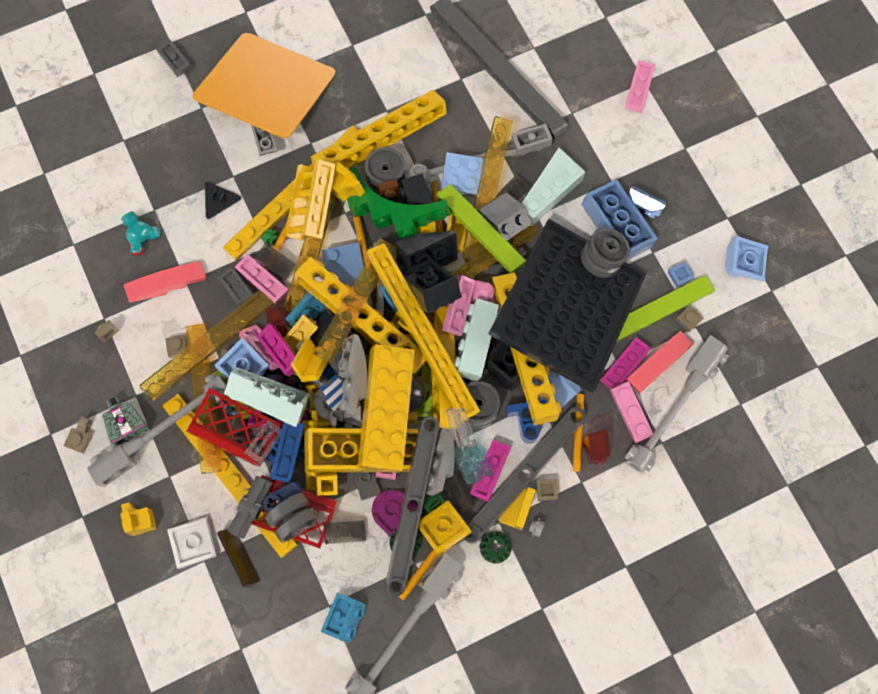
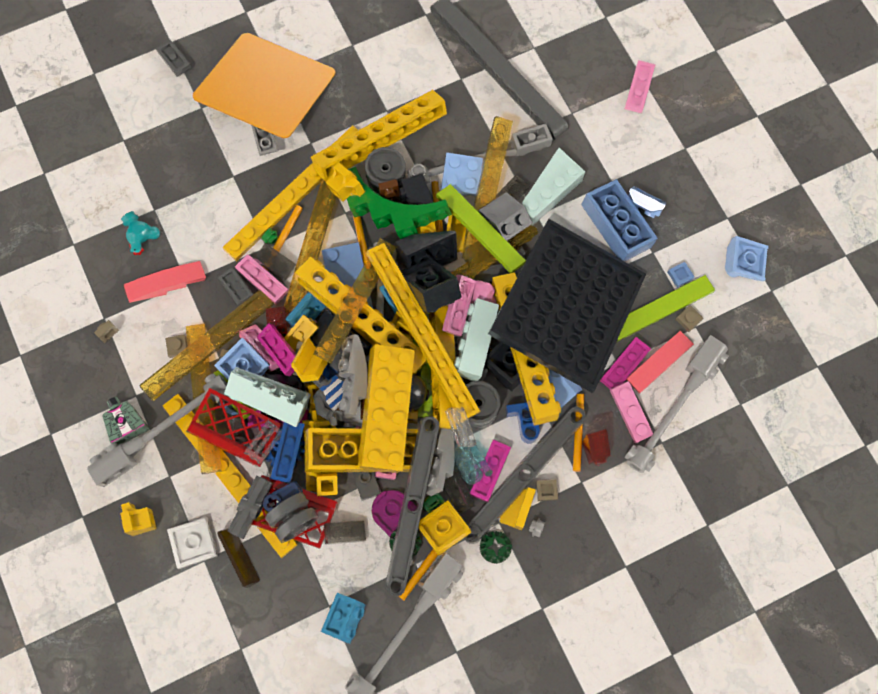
dark tan plate [63,416,92,454] -> none
black piece [205,182,241,220] -> none
yellow fence [285,160,336,240] -> none
dark grey wheel [581,228,630,278] -> none

